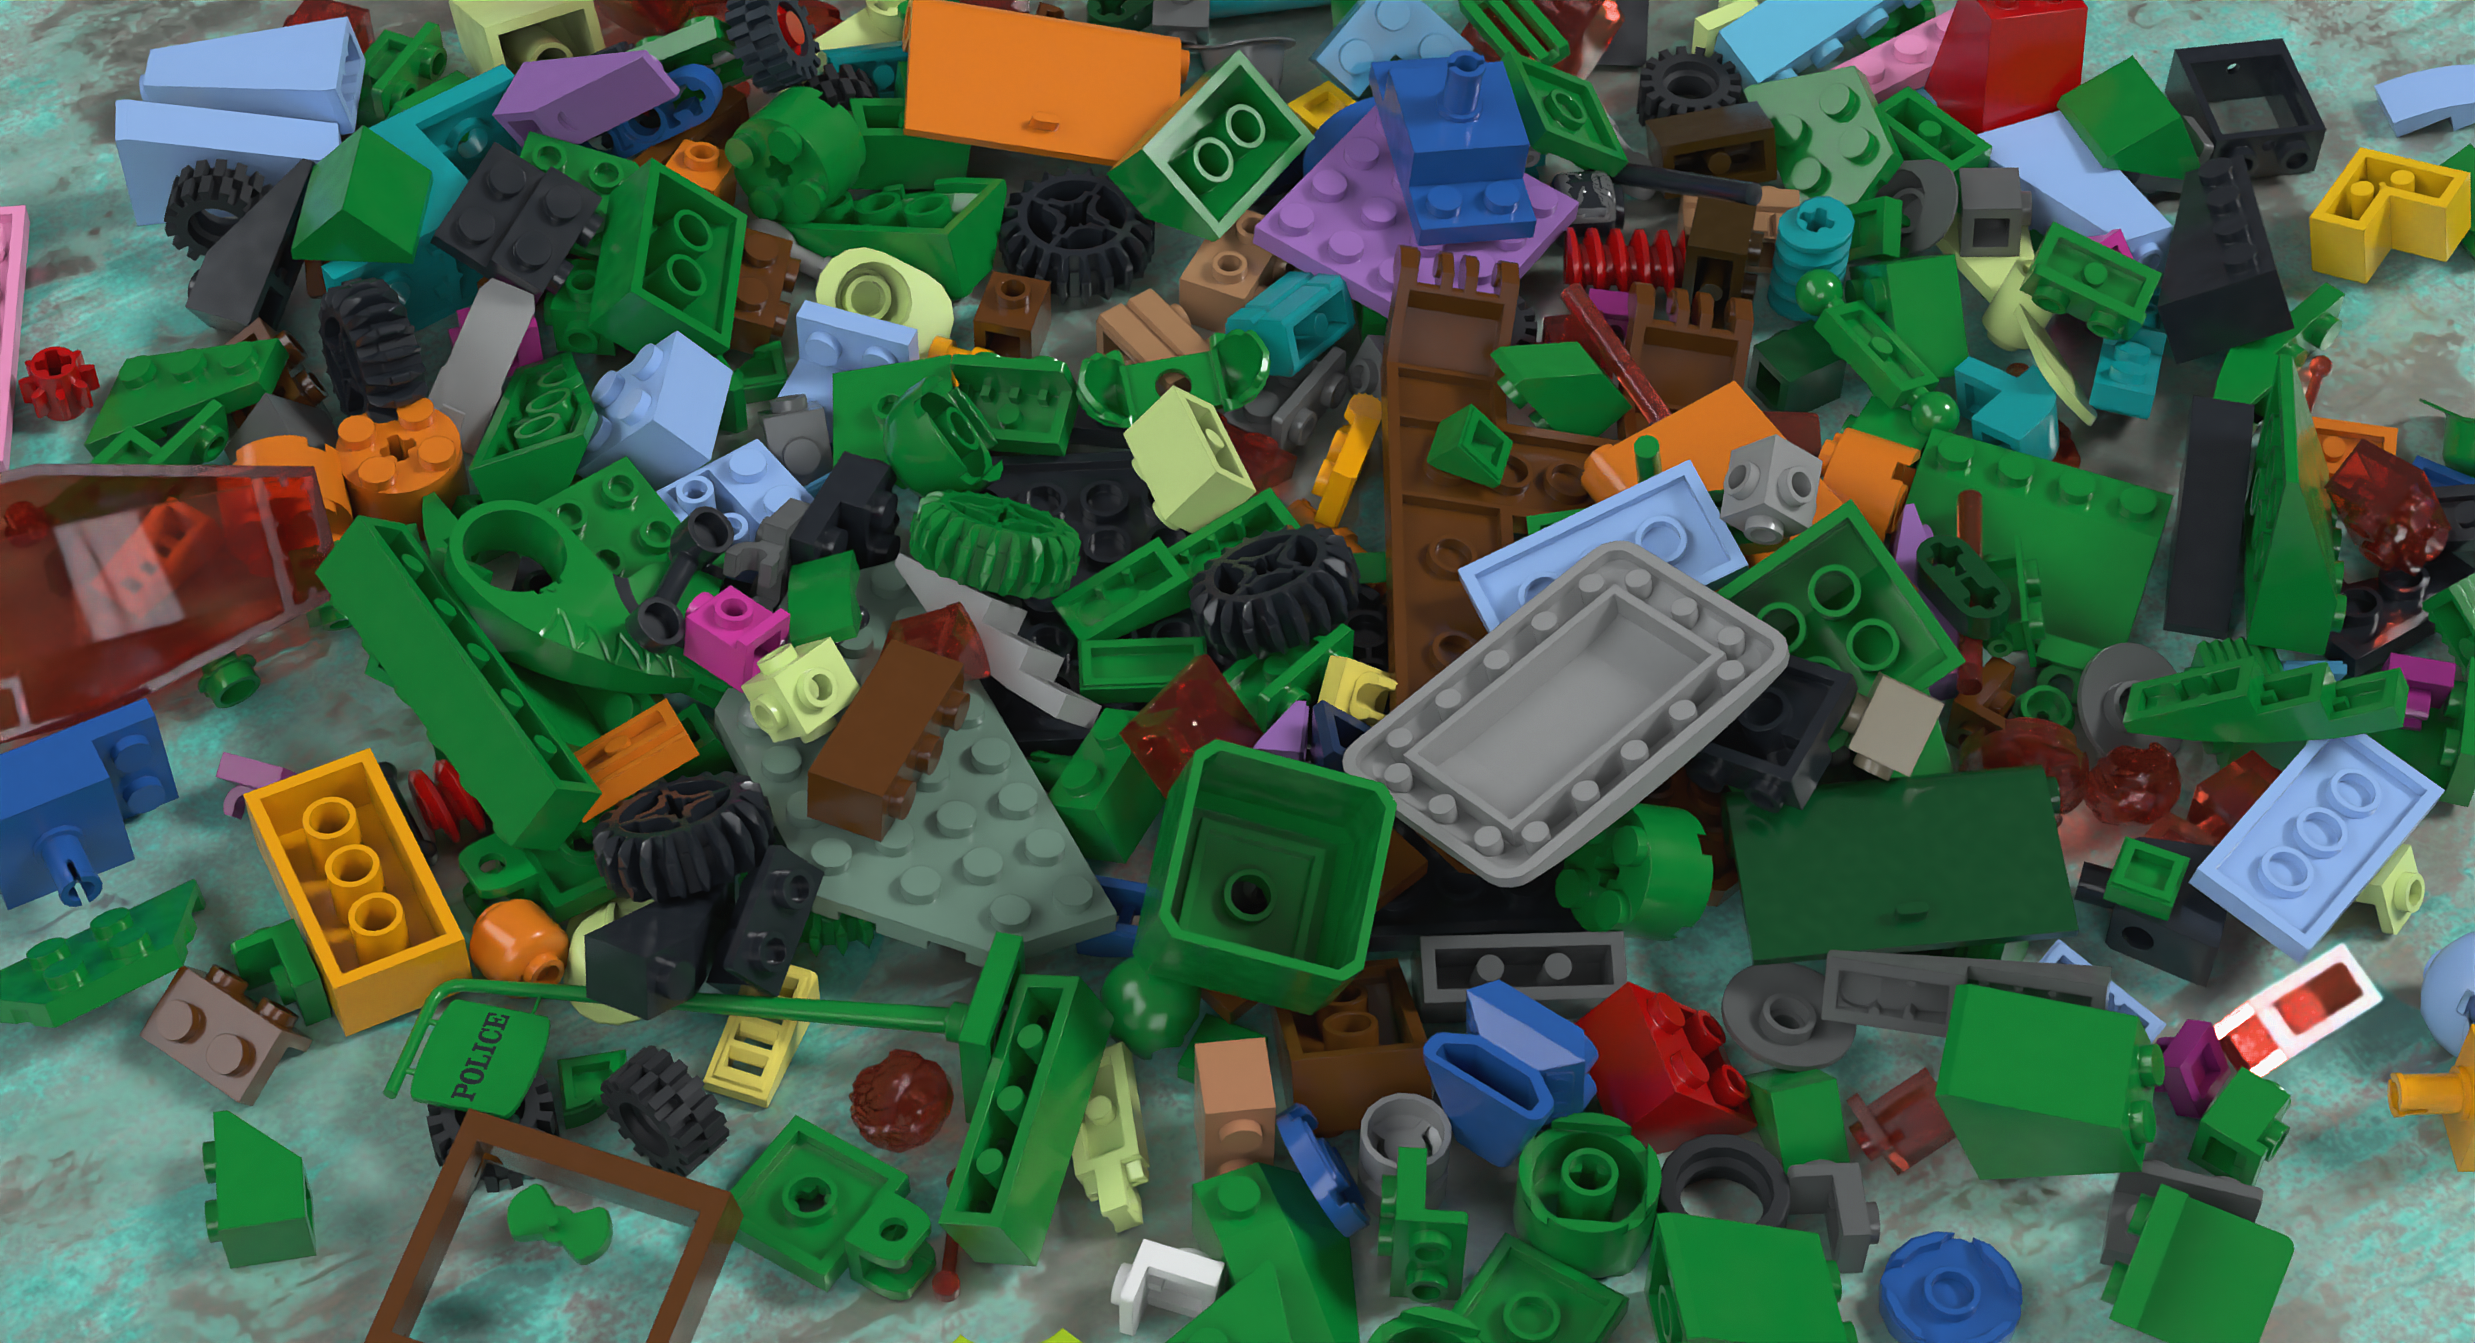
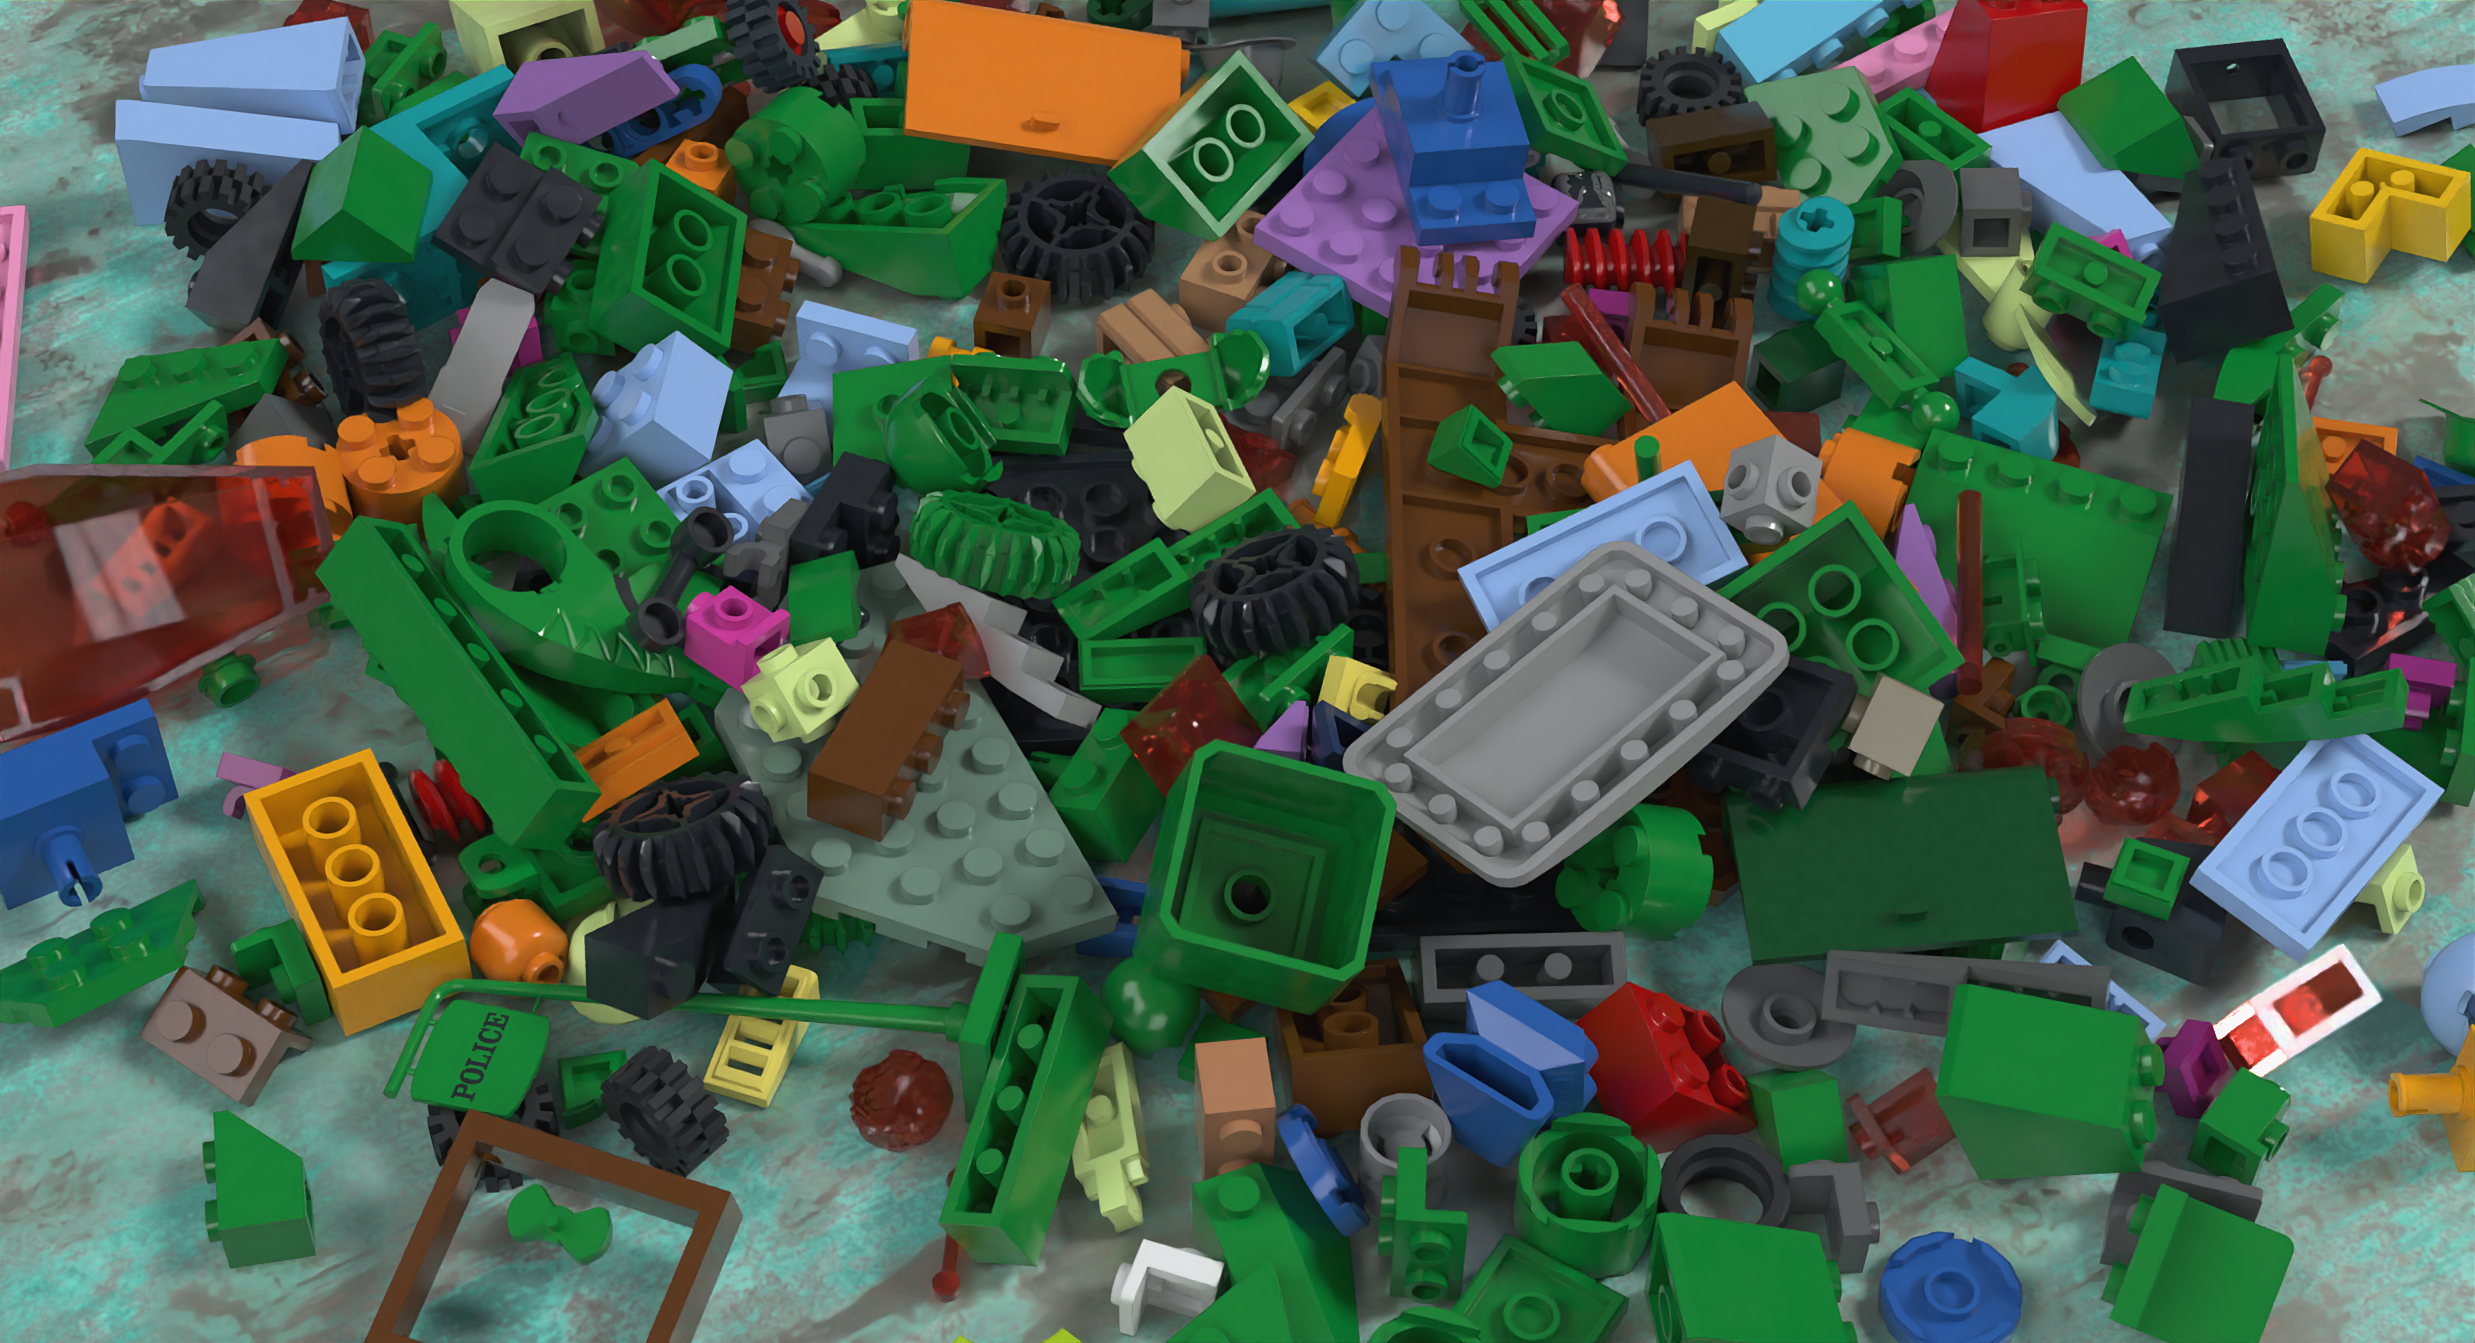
red gear [18,346,100,421] -> none
green plate [729,1115,937,1300] -> none
yellowish green piece [815,247,954,359] -> none
dark green beam [1914,535,2011,640] -> none

